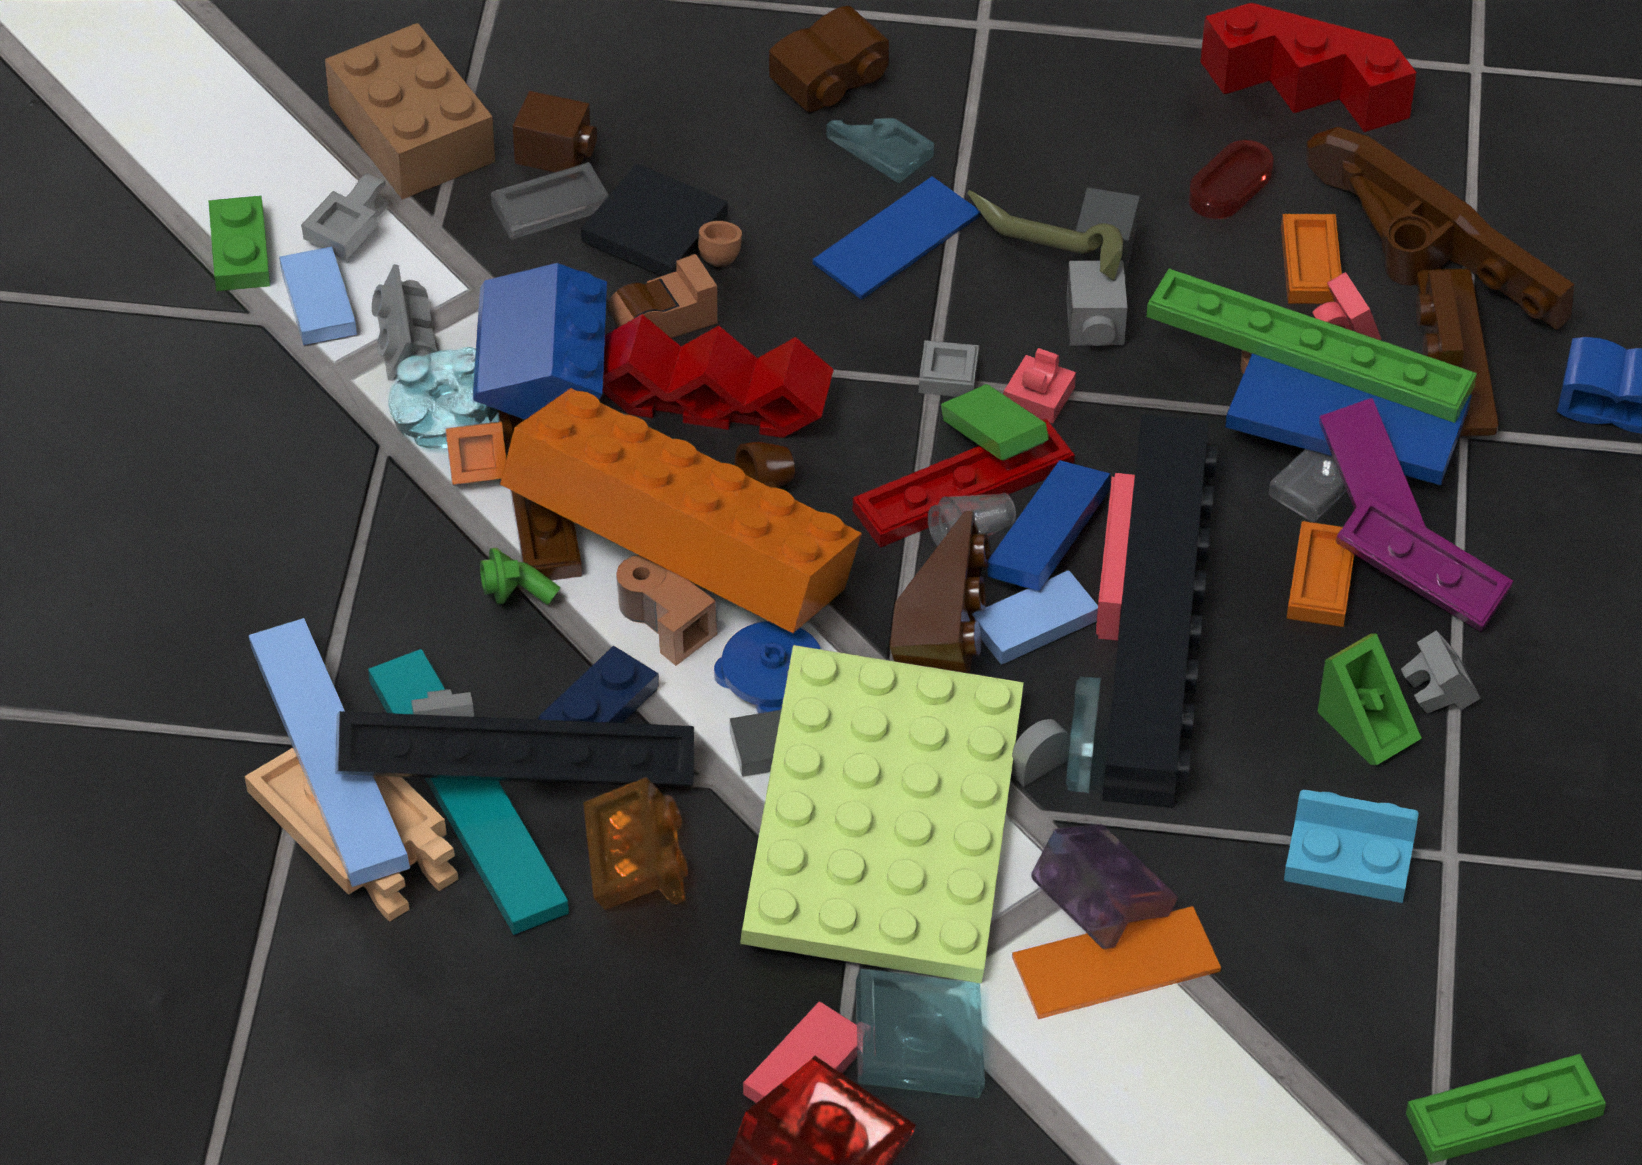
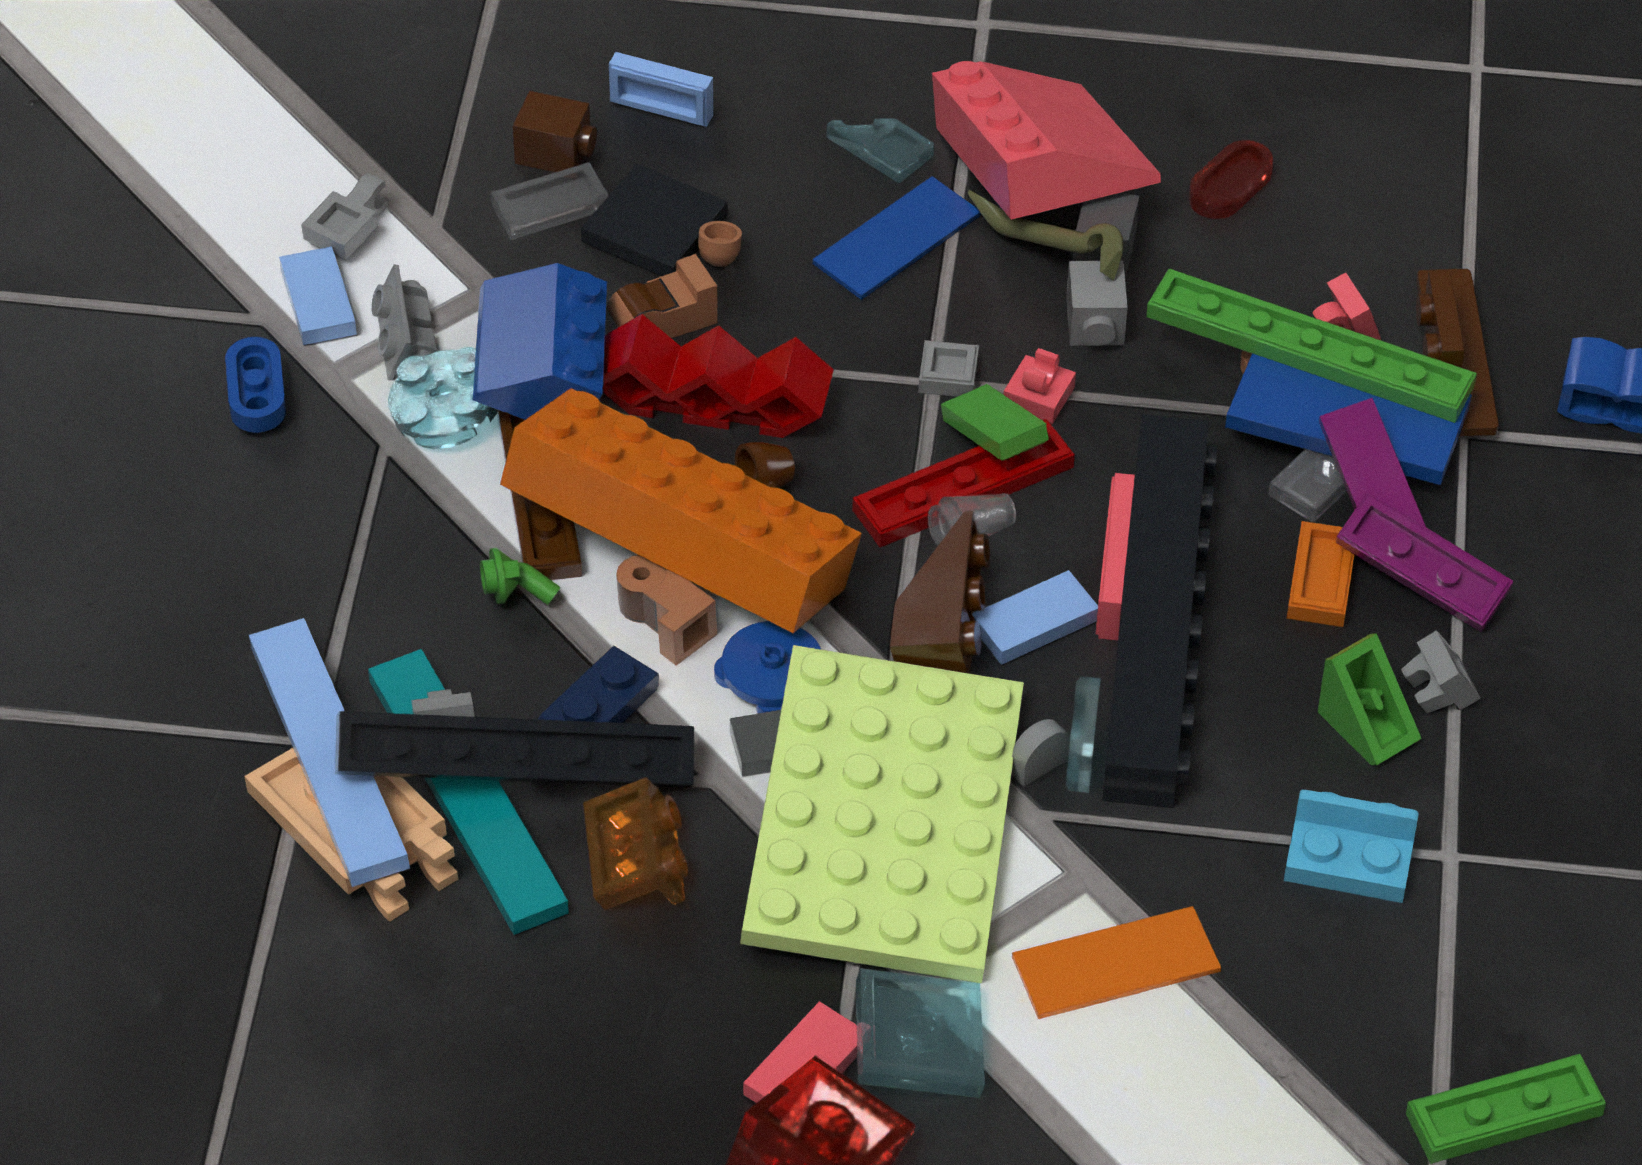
bright green plate [208,195,270,291] -> none
medium nougat brick [325,23,495,200] -> none
orange plate [445,421,506,485] -> none
reddish brown brick [769,6,889,112] -> none
blue tile [987,460,1111,591] -> none
clear purple bracket [1031,824,1179,949] -> none
red brick [1200,3,1417,132] -> none
orange tile [1281,214,1342,304] -> none
reddish brown piece [1306,127,1574,330] -> none
none -> blue plate [225,337,286,433]
none -> light blue tile [609,52,713,127]
none -> coral slope [932,61,1161,220]

